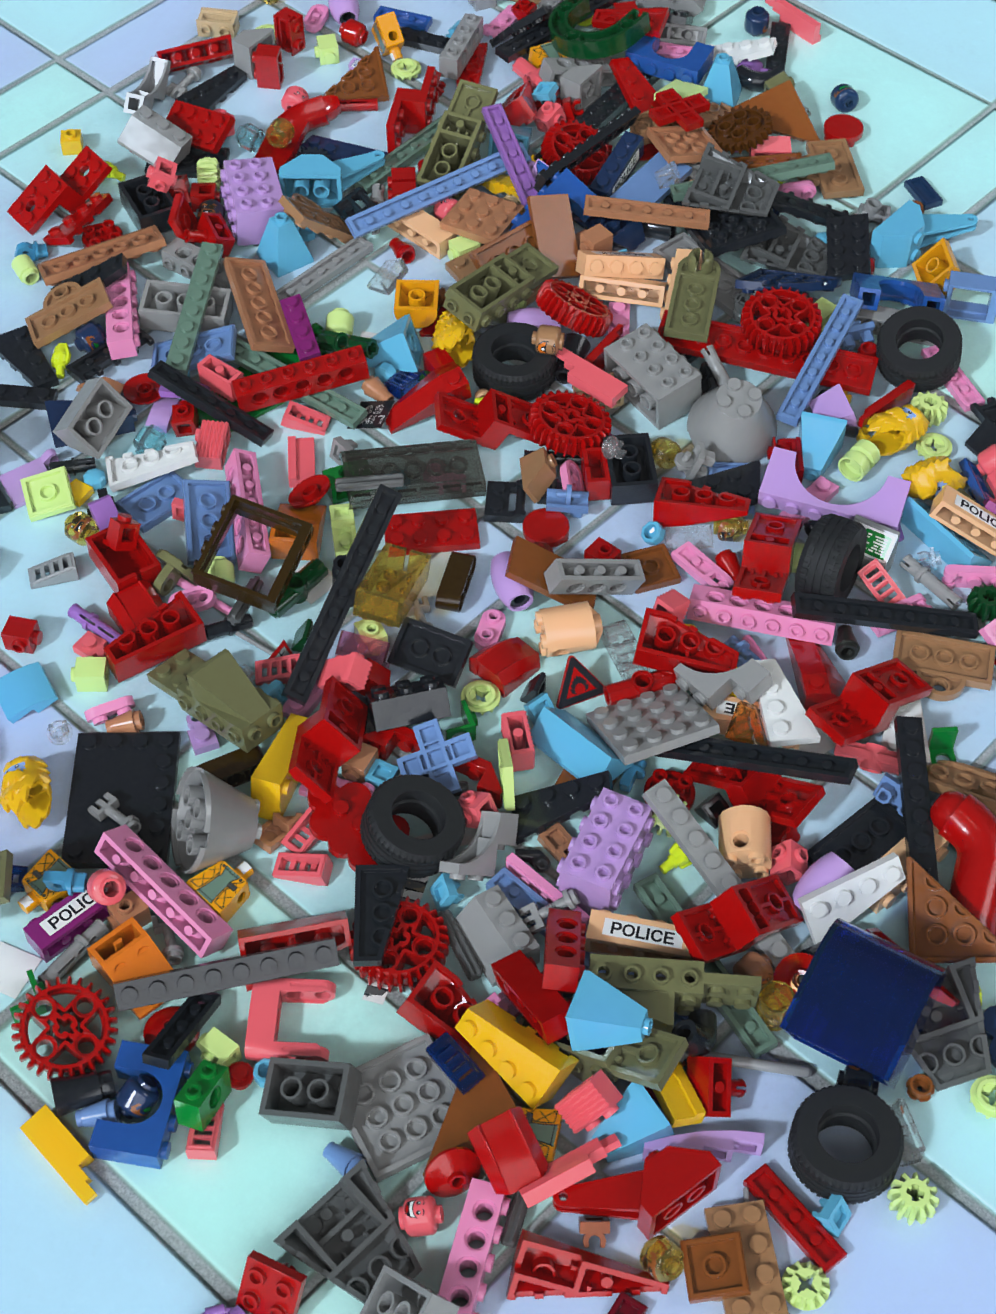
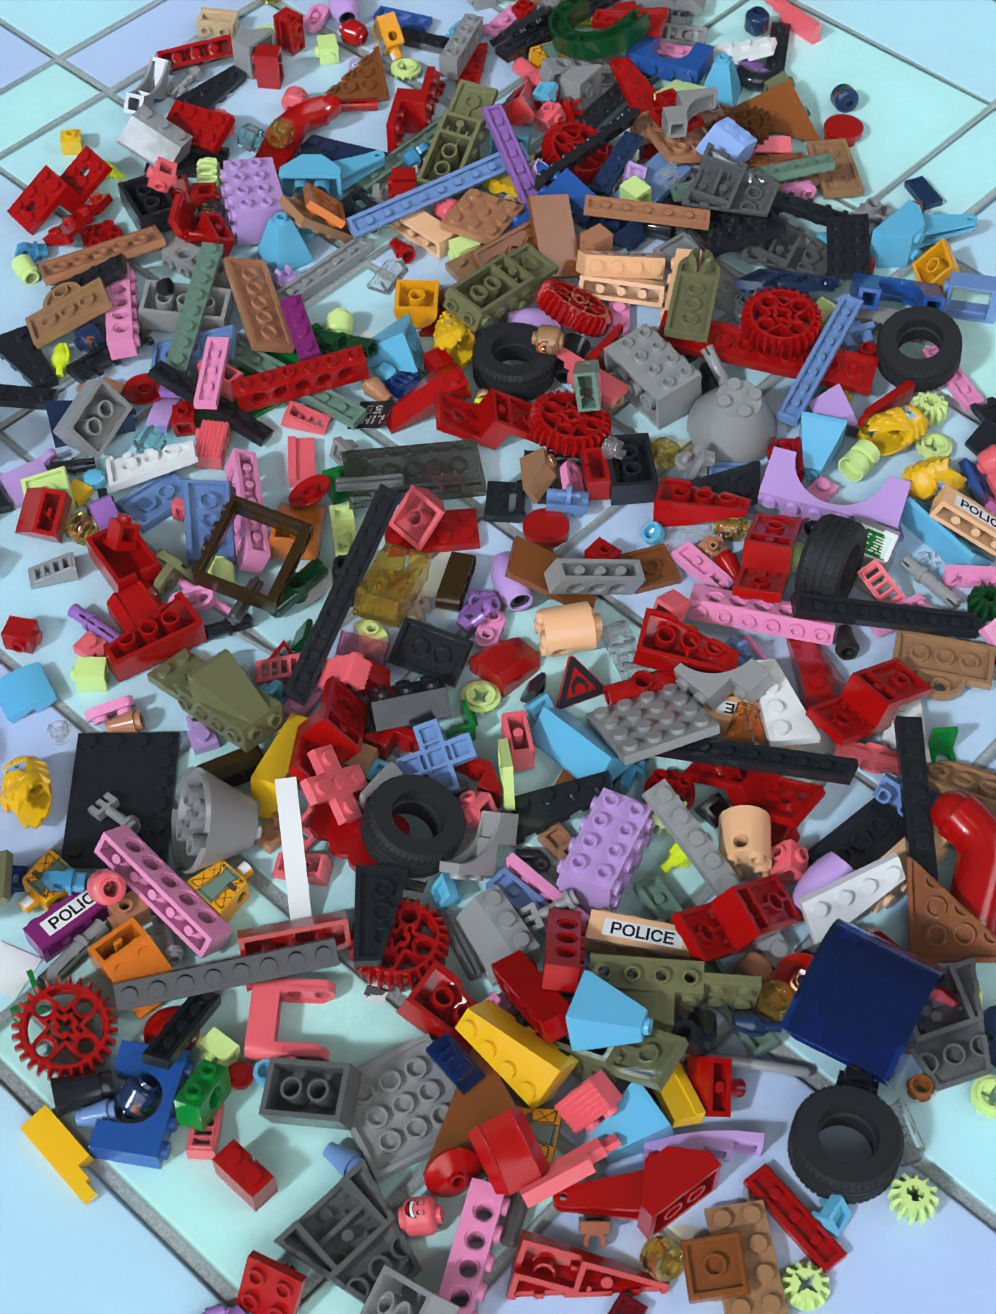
none -> red slope [15,487,73,543]
none -> black hinge [156,277,175,296]
none -> bright pink plate [193,337,230,409]
none -> red piece [212,1139,277,1211]
none -> lavender tile [270,264,297,289]
none -> white sticker [275,777,312,920]
none -> coral plate [300,745,368,825]
none -> orange plate [303,182,346,229]
none -> light grey slope [358,761,404,812]
none -> coral slope [389,485,445,551]
none -> dark azure piece [402,142,430,167]
none -> medium lavender piece [456,589,500,632]
none -> sand green torso [573,360,602,412]
none -> yellowish green brick [619,175,652,202]
none -> lavender plate [622,161,647,182]
none -> light grey arch [661,87,718,139]
none -> light blue slope [695,117,757,162]
none -> nougat plant [697,535,727,563]
none -> dark blue piece [732,1010,783,1037]

